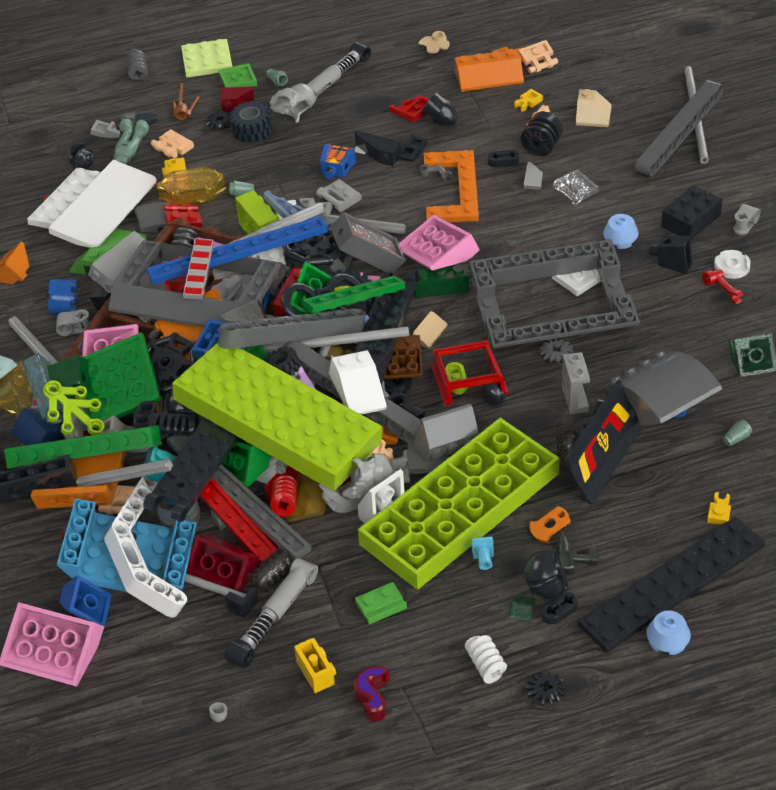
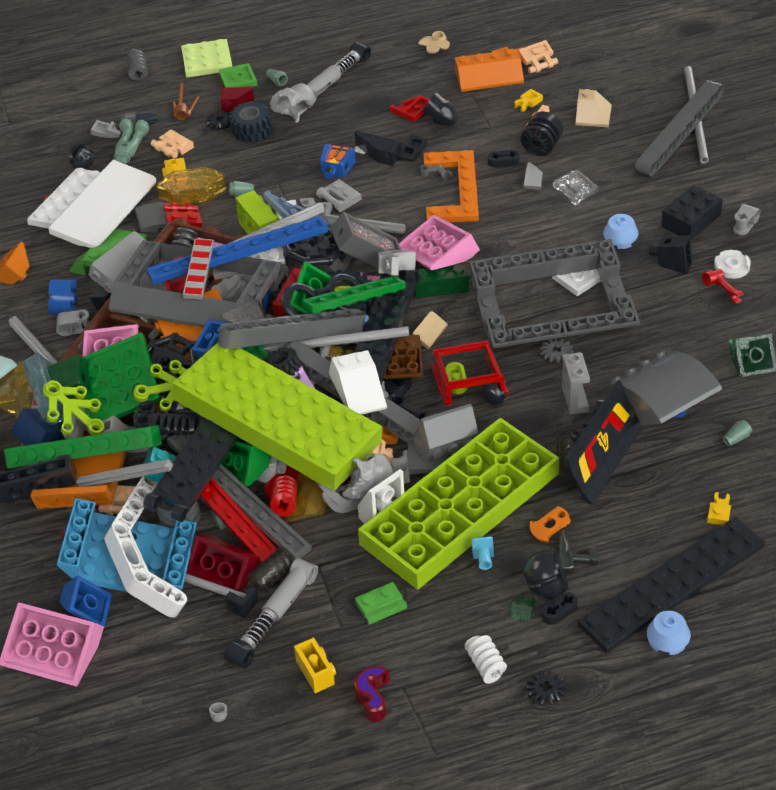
none -> lime plant [133,360,187,412]
none -> light grey arch [377,250,416,275]

